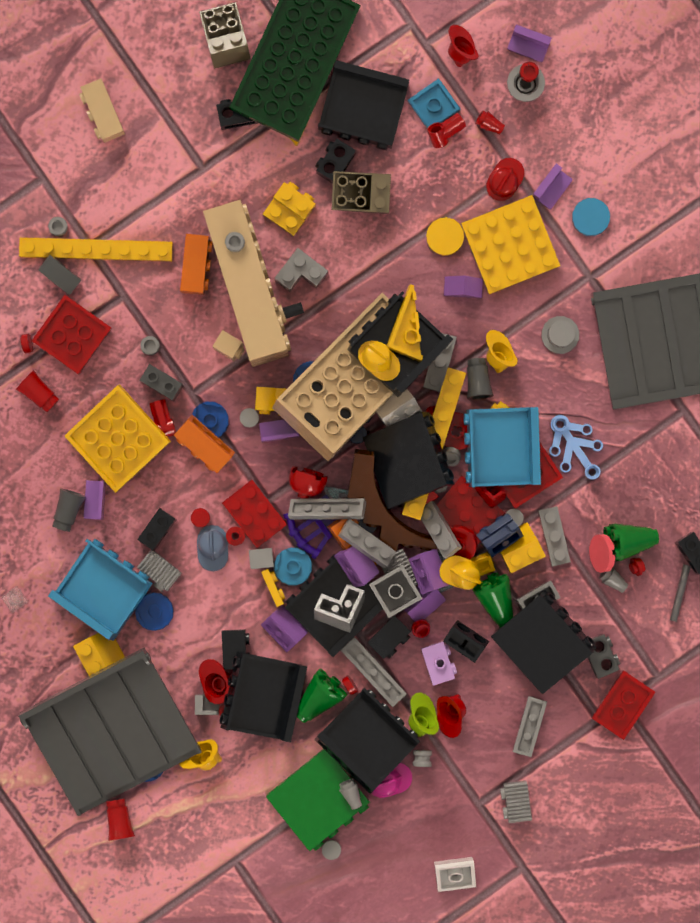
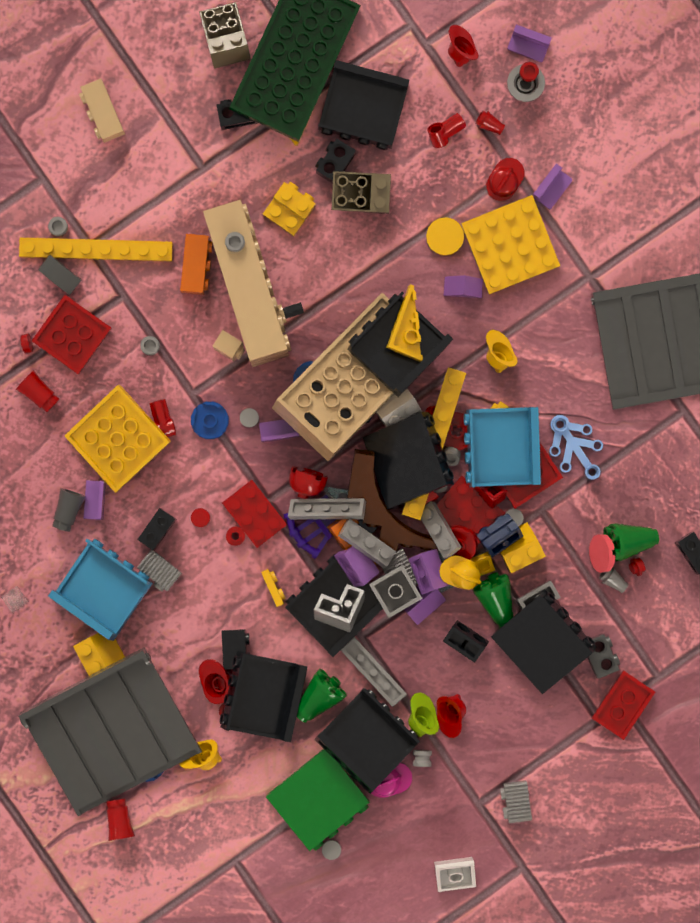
blue tile [135,592,174,631] -> none
dark grey brick [140,364,184,401] -> none
orange brick [174,415,235,473] -> none
light grey panel [195,694,219,715] -> none
sand blue piece [197,525,228,571] -> none
light grey panel [249,548,274,569] -> none
yellow brick [255,387,286,416] -> none
medium lavender panel [261,605,308,652] -> none
dark azure tile [274,548,312,586] -> none
light grey brick [275,248,328,292] -> none
light grey cone [339,779,362,810] -> none
red tile [342,675,358,695] -> none
dark blue tile [350,426,367,444] -> none
yellow piece [358,340,400,381] -> none
black brick [367,615,411,659] -> none
dark azure tile [408,78,461,128] -> none
red plate [411,619,430,638] -> none
lavender brick [421,641,457,686] -> none
light grey plate [423,333,457,392] -> none
dark grey plant [467,358,494,400] -> none
light grey plate [512,696,547,757] -> none
light grey plate [538,506,571,567] -> none
light grey piece [541,316,579,354] -> none
dark azure tile [572,198,610,236] -> none
flat silver bar [670,564,691,622] -> none

